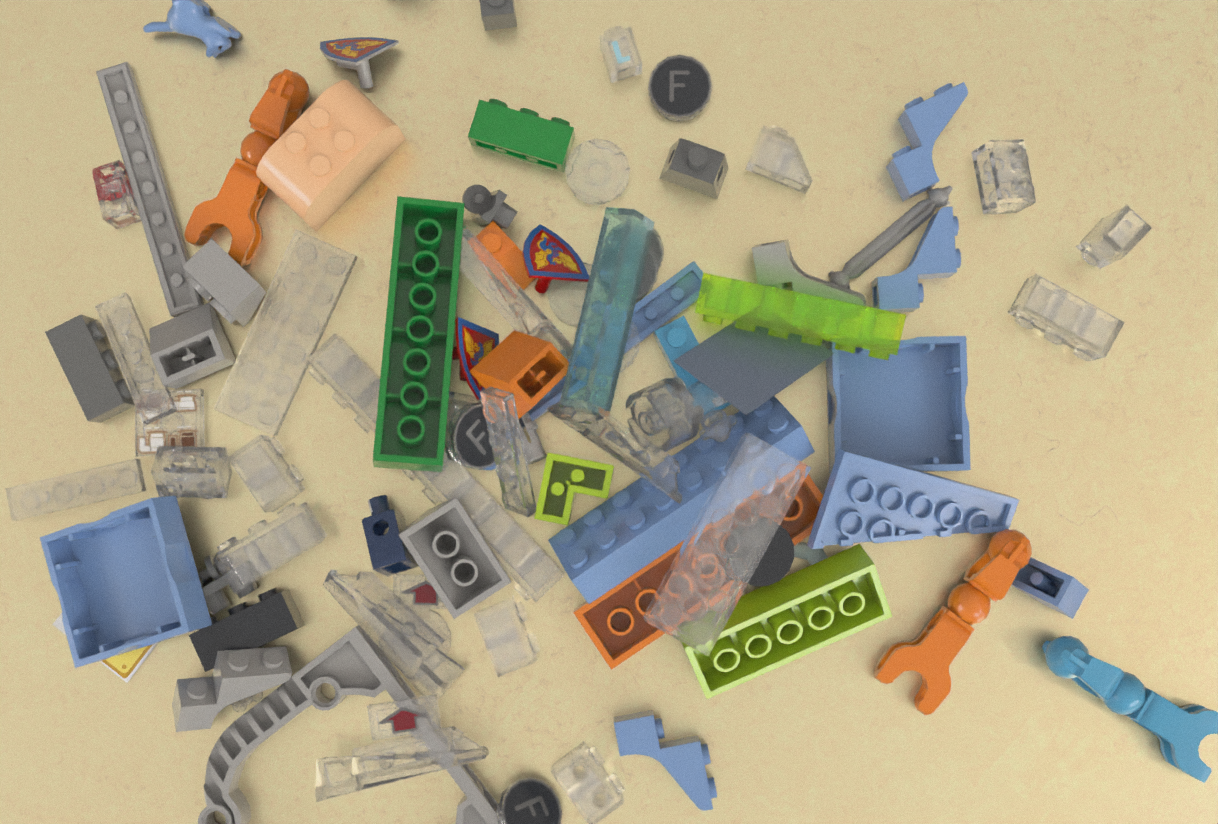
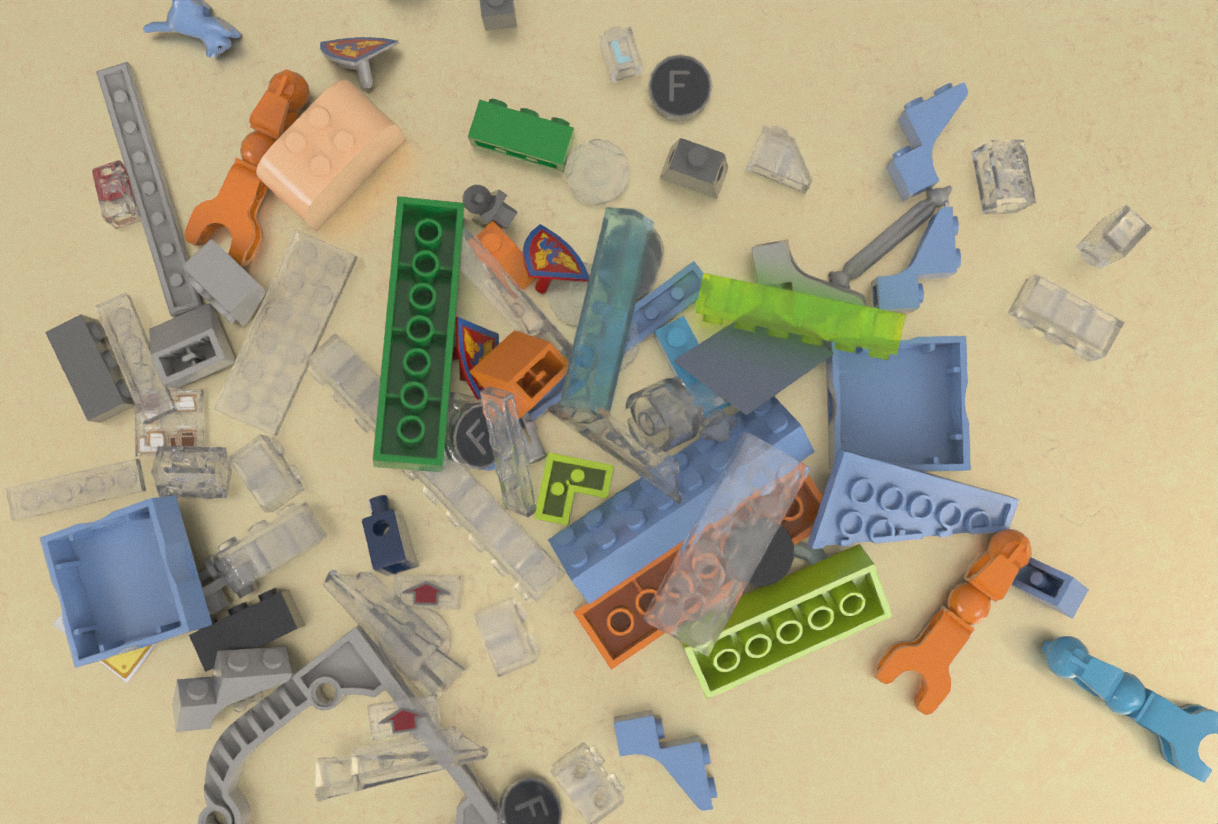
light grey slope [398,497,511,619] -> none

